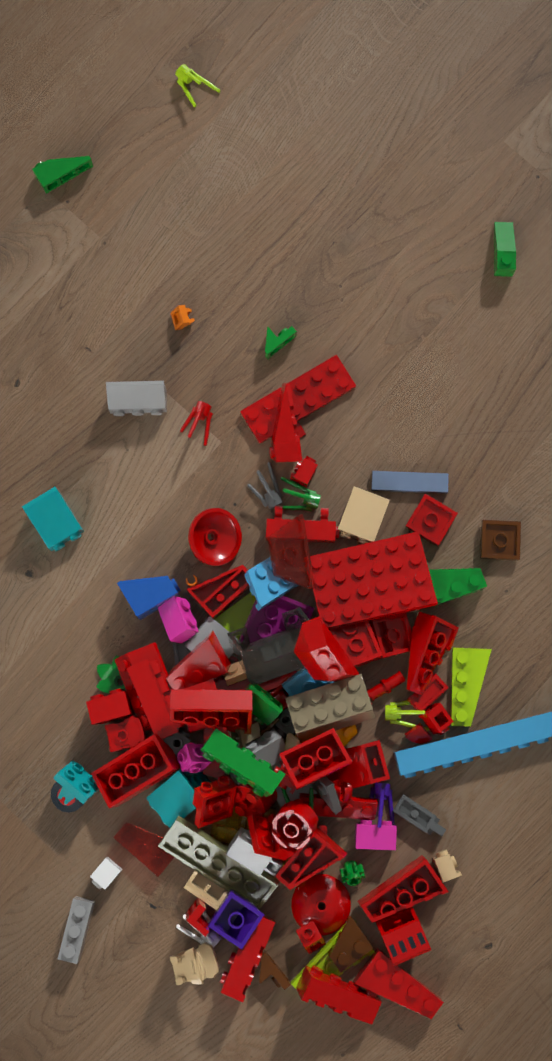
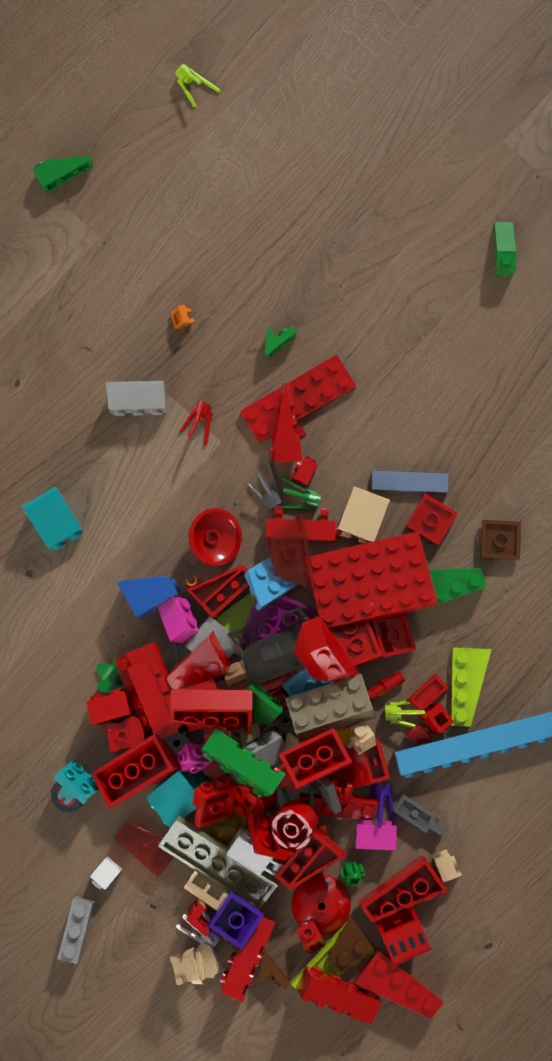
red wedge [407,612,459,695] -> none
none -> tan brick [348,720,376,755]

